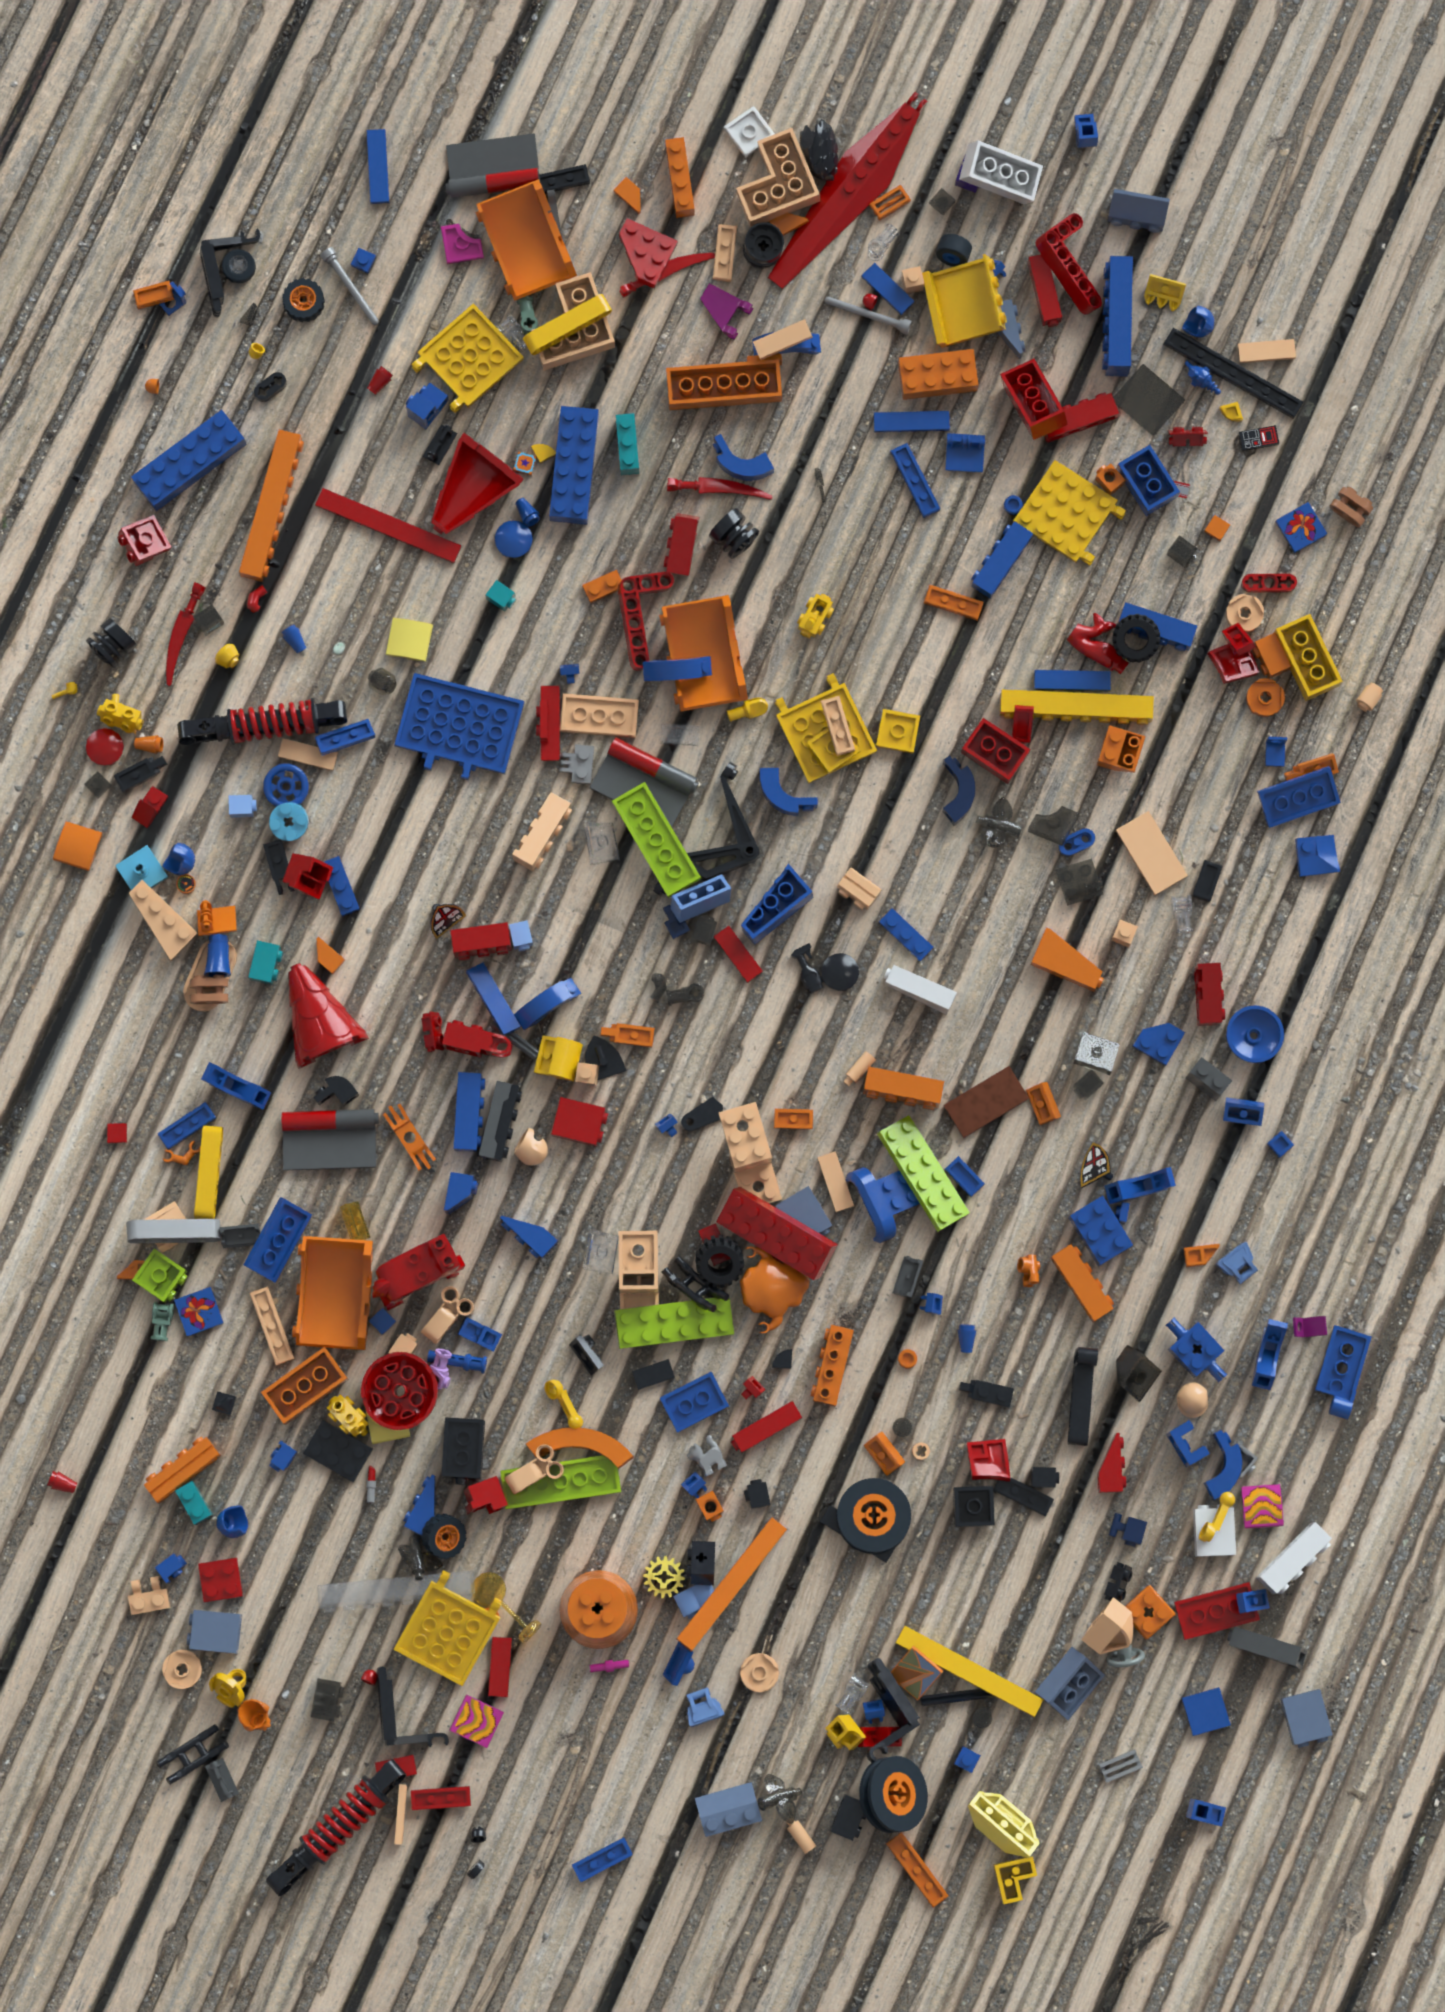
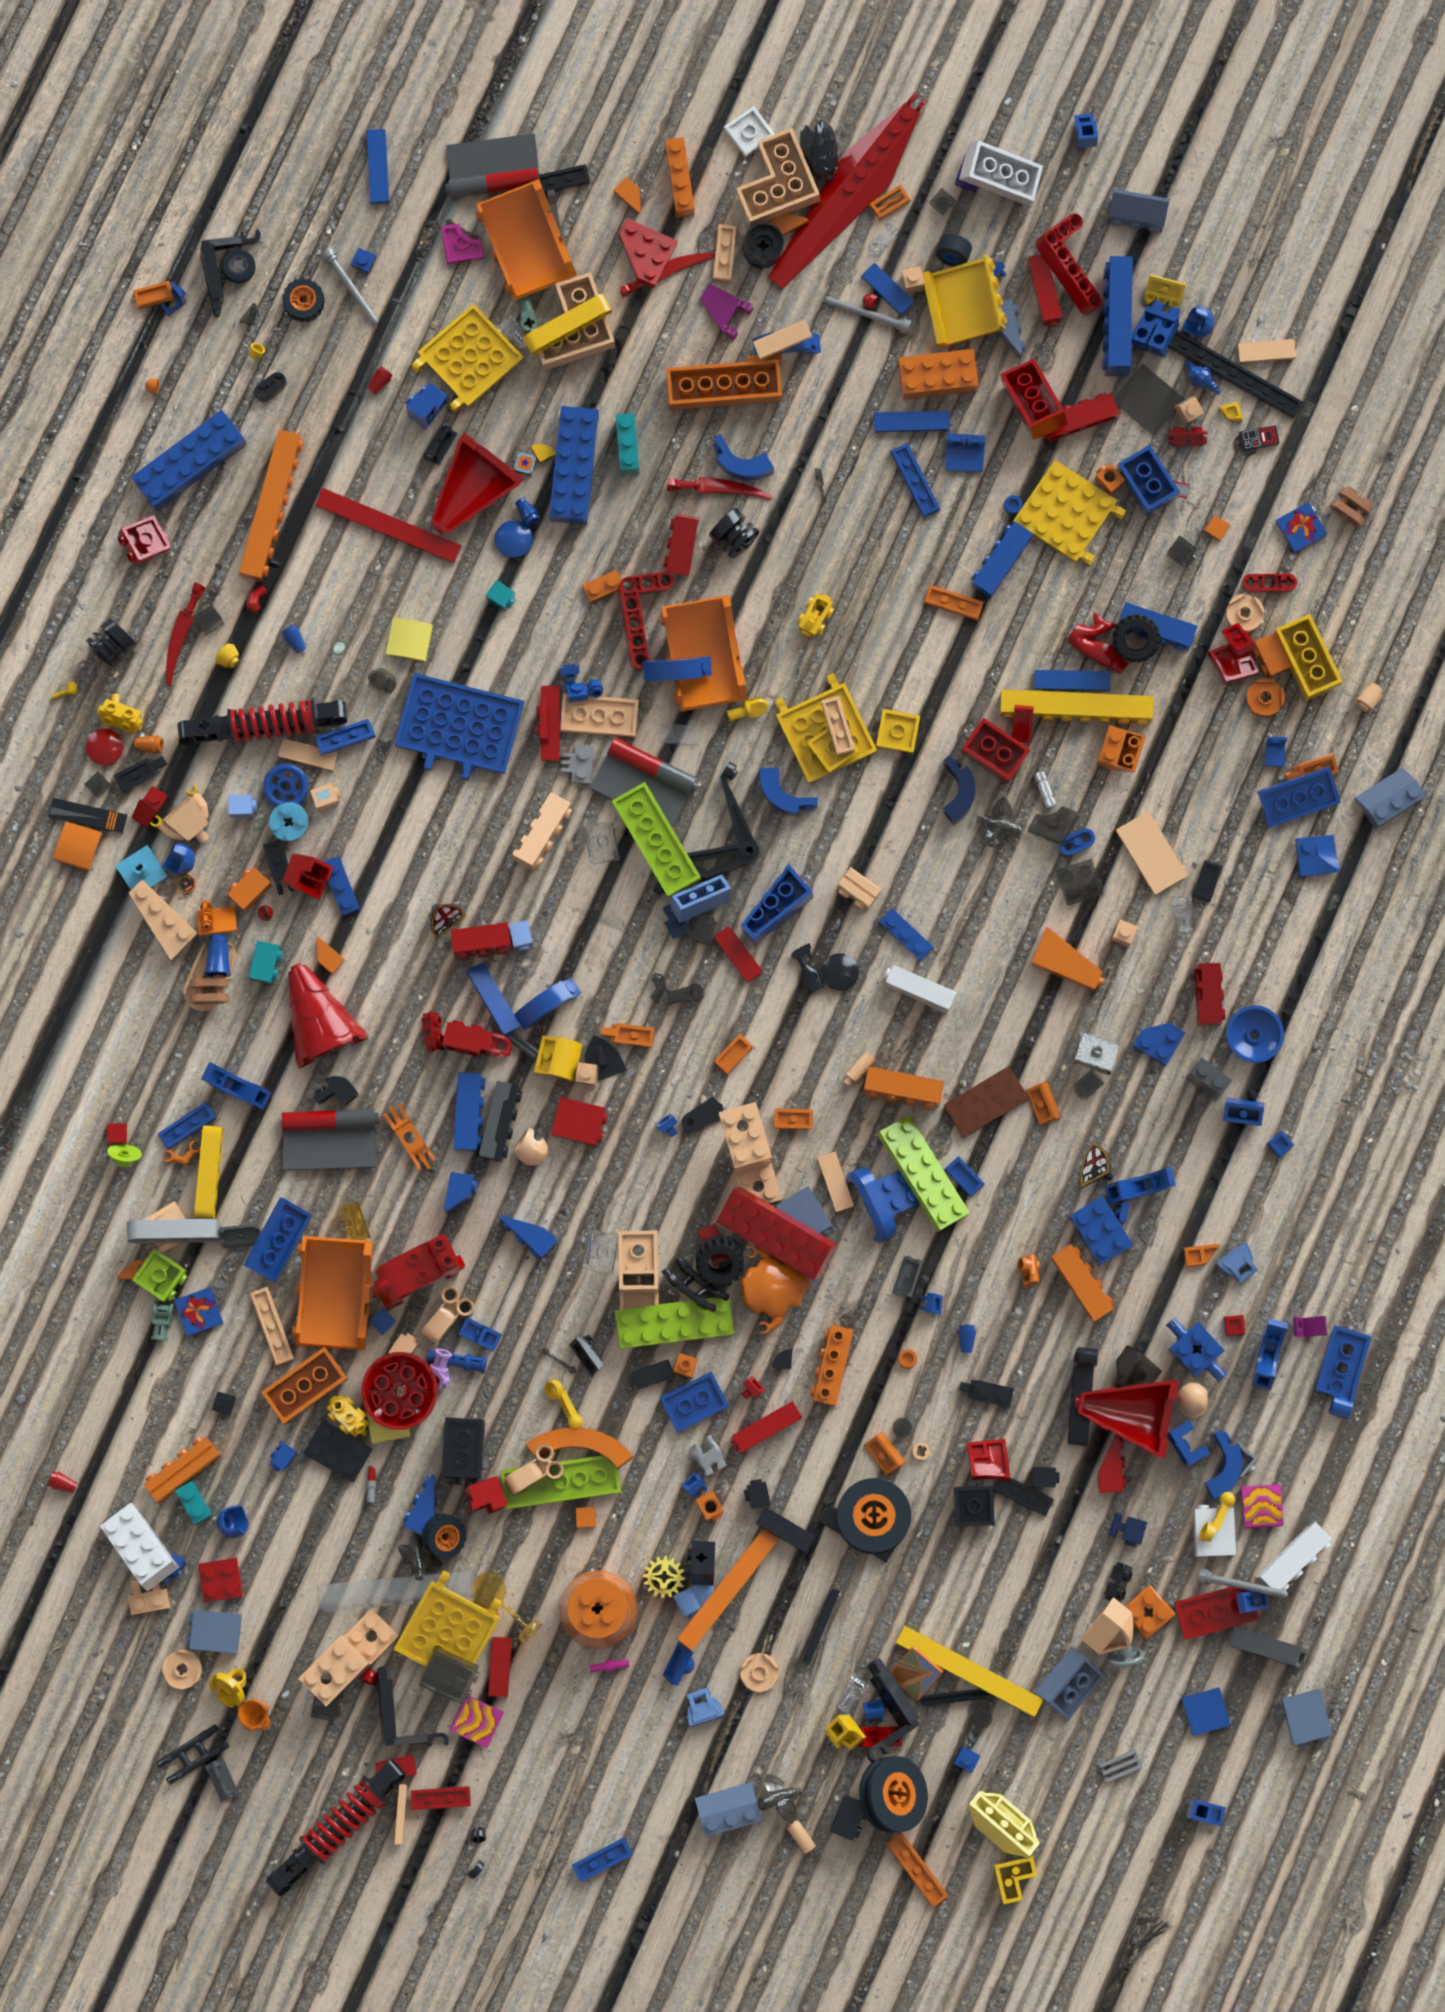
none -> black tile [48,798,128,834]
none -> white brick [100,1502,179,1591]
none -> lime piece [107,1144,142,1168]
none -> light nougat torso [150,784,209,844]
none -> orange brick [228,867,272,913]
none -> red hinge [258,905,273,921]
none -> light nougat bracket [298,1608,399,1707]
none -> light nougat brick [310,783,341,811]
none -> clear smoke brick [419,1646,480,1705]
none -> clear smoke hinge [541,1348,576,1374]
none -> blue plate [565,679,604,703]
none -> orange tile [576,1507,596,1528]
none -> orange brick [673,1353,698,1379]
none -> orange tile [713,1034,754,1075]
none -> black tile [755,1506,815,1553]
none -> black tile [803,1589,840,1664]
none -> white axle [1034,771,1056,808]
none -> red cone [1074,1380,1179,1458]
none -> blue hips [1131,300,1180,358]
none -> light nougat brick [1174,396,1204,423]
none -> light grey piece [1198,1569,1288,1598]
none -> red tile [1224,1315,1245,1336]
none -> sand blue slope [1355,768,1426,830]

